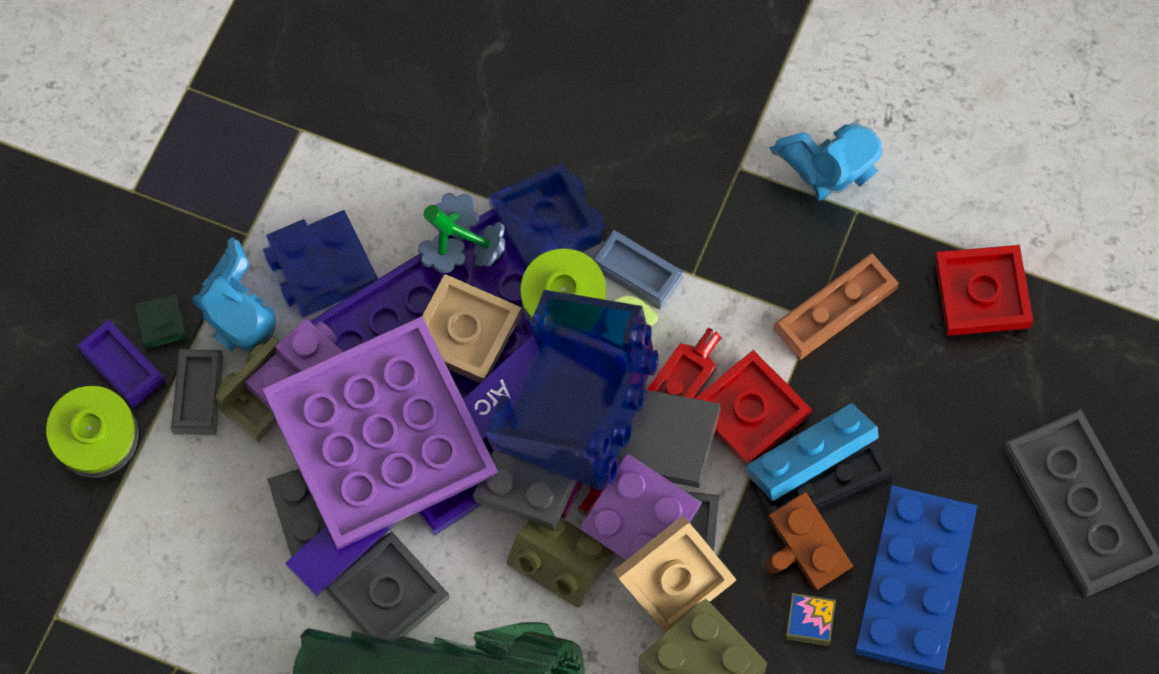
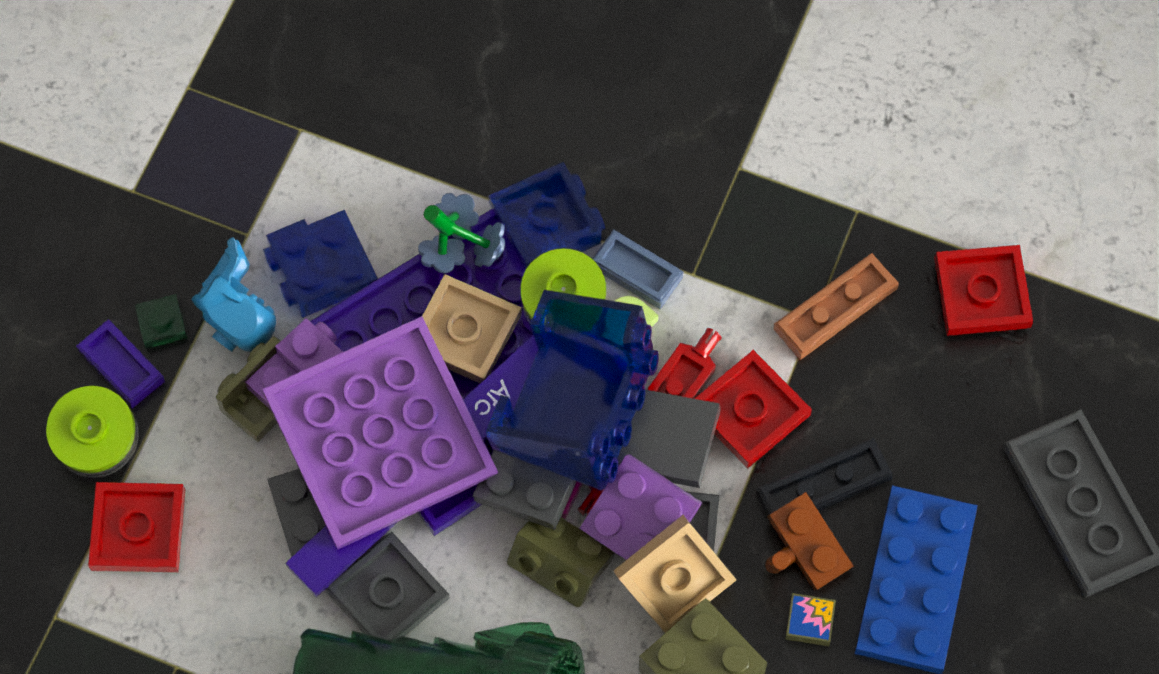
dark grey tile [171,349,223,435] -> none
dark azure plate [746,403,879,501] -> none
dark azure head [770,123,883,201] -> none
none -> red plate [88,482,186,573]

